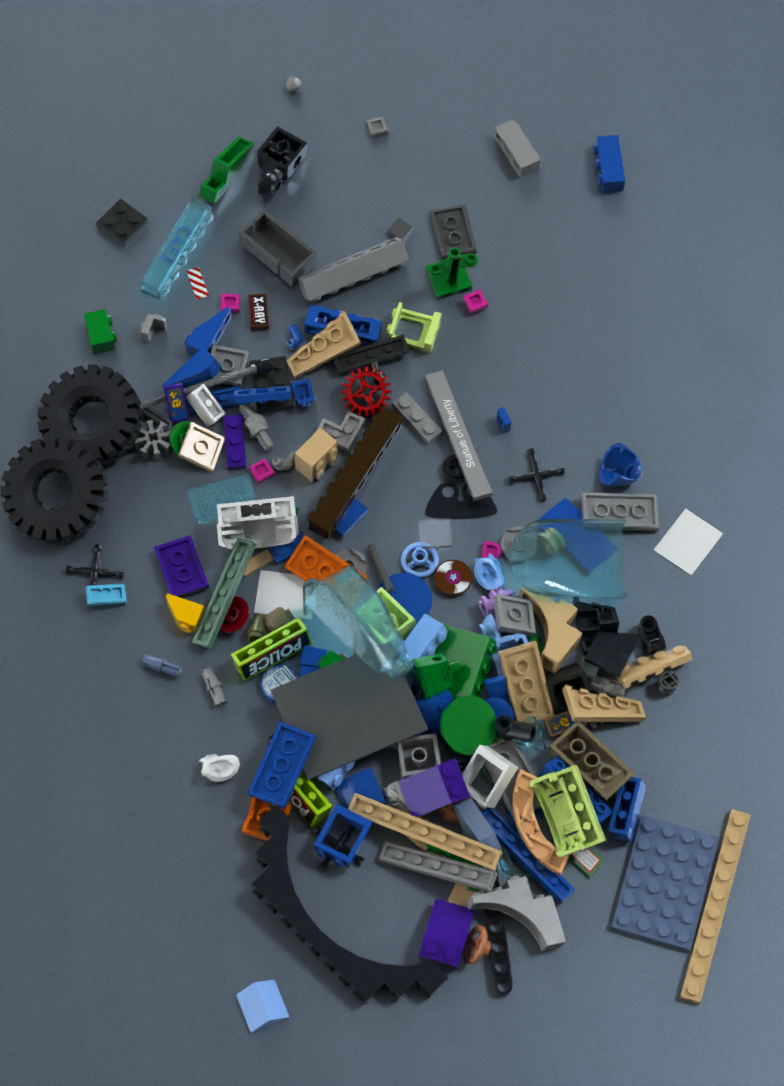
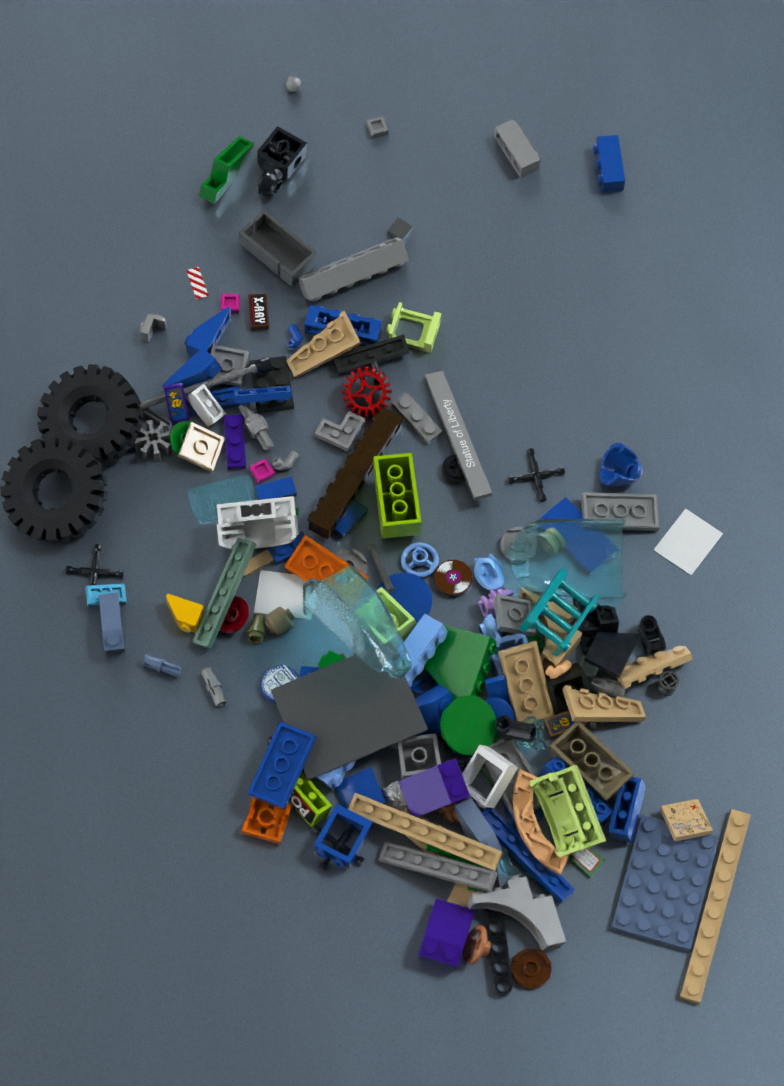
green brick [84,309,117,354] -> none
pearl dark grey plate [96,198,148,246] -> none
clear light blue brick [140,198,213,301] -> none
dark purple plate [154,535,209,597] -> none
white hat [199,754,240,782] -> none
brick [230,617,312,681] -> none
light blue slope [236,980,290,1033] -> none
black arch [252,805,449,1004] -> none
blue bracket [291,378,316,407] -> none
tan brick [295,428,338,483] -> none
blue brick [300,645,327,670] -> none
green torso [412,653,462,700] -> none
clear piece [419,518,453,550] -> none
green piece [425,247,479,300] -> none
black piece [425,482,497,519] -> none
dark grey tile [429,204,477,260] -> none
dark pink plate [463,289,488,314] -> none
dark pink tile [482,541,502,560] -> none
blue tile [496,407,512,433] -> none
none -> sand blue slope [99,593,125,653]
none -> blue tile [255,476,297,500]
none -> lime brick [373,453,422,539]
none -> reddish brown tile [511,948,552,990]
none -> teal fence [519,567,600,657]
none -> light nougat arm [545,660,572,679]
none -> tan tile [660,799,713,841]

